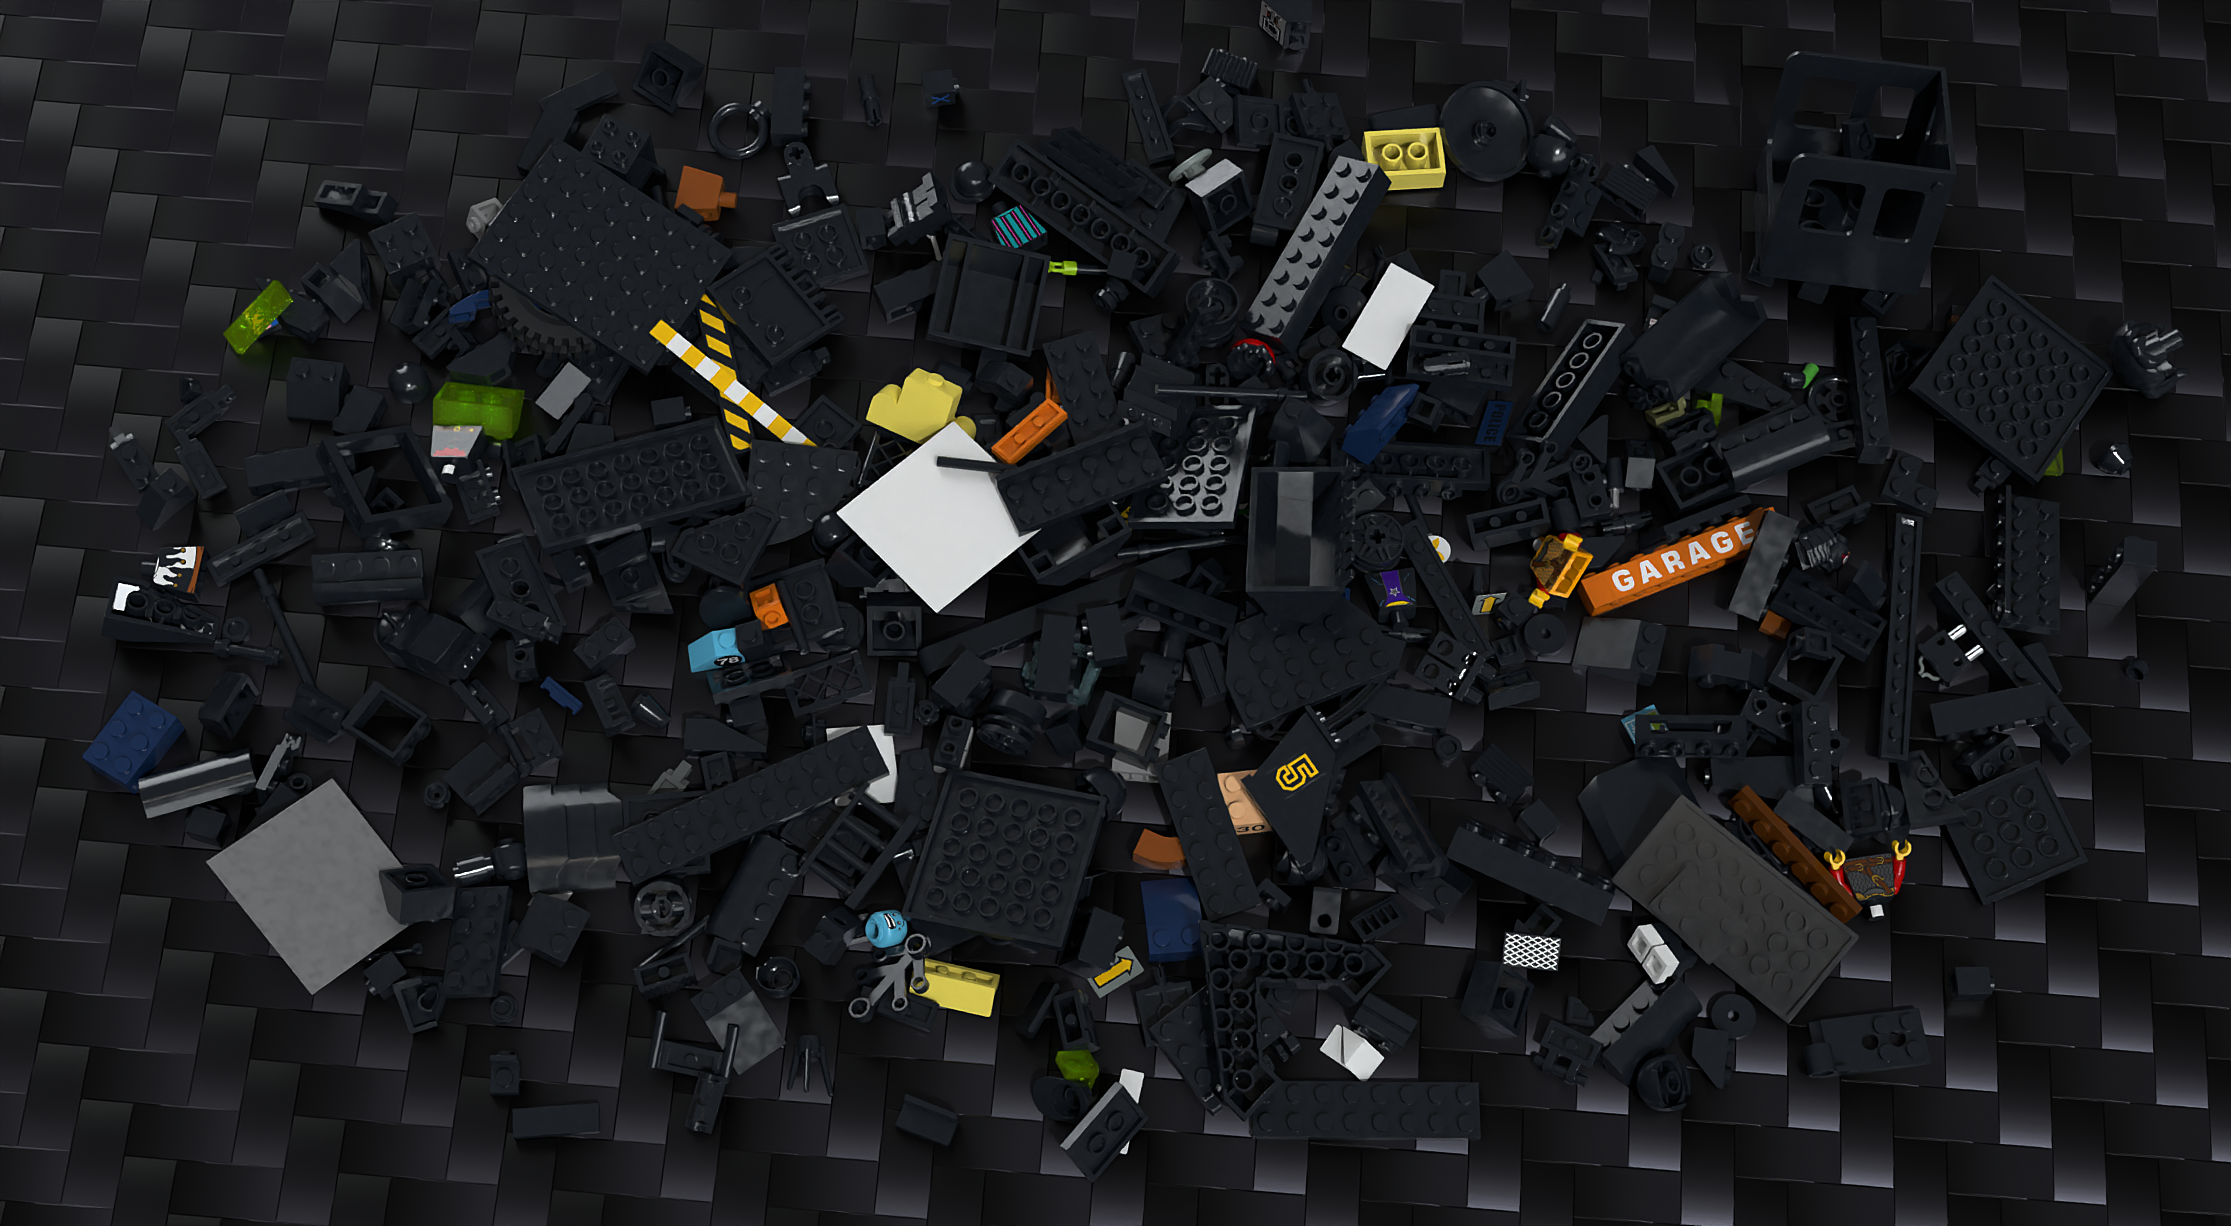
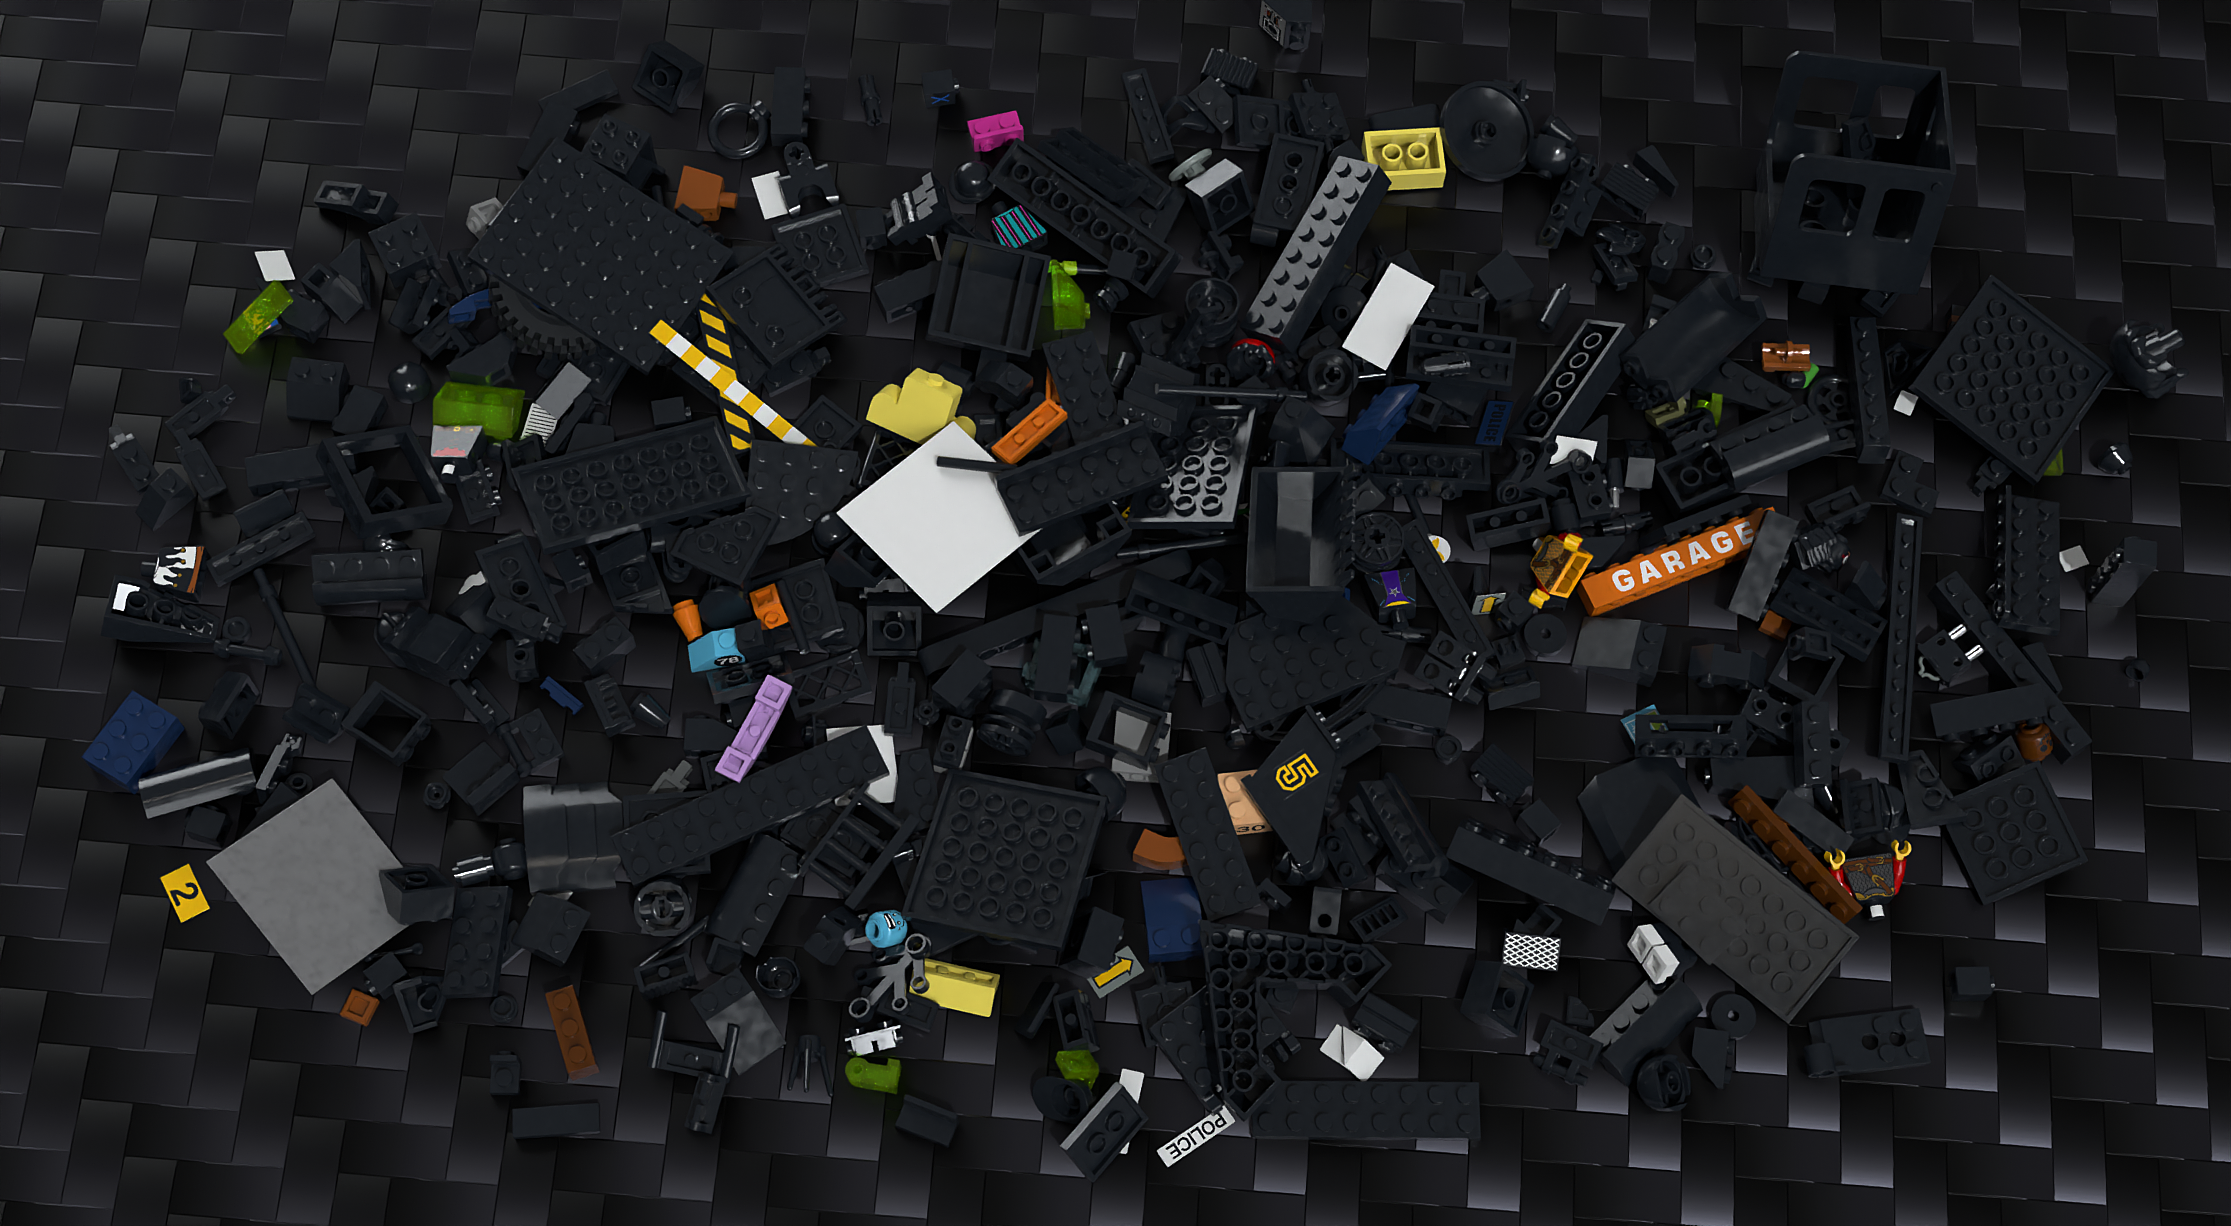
none -> yellow sticker [161,864,210,923]
none -> white sticker [255,250,295,281]
none -> dark orange tile [340,989,380,1027]
none -> white sticker [459,571,485,594]
none -> white sticker [520,403,558,447]
none -> reddish brown brick [545,985,600,1081]
none -> orange cone [672,599,704,642]
none -> lavender slope [715,675,793,783]
none -> white sticker [751,171,788,219]
none -> hinge [843,1018,904,1057]
none -> clear neon green leg [845,1058,902,1094]
none -> dark pink bracket [967,111,1024,152]
none -> clear neon green slope [1051,260,1090,330]
none -> white sticker [1157,1106,1235,1167]
none -> white sticker [1550,435,1597,465]
none -> dark orange hips [1761,341,1811,372]
none -> white sticker [1893,390,1918,416]
none -> reddish brown head [2014,723,2053,762]
none -> white sticker [2060,545,2089,572]

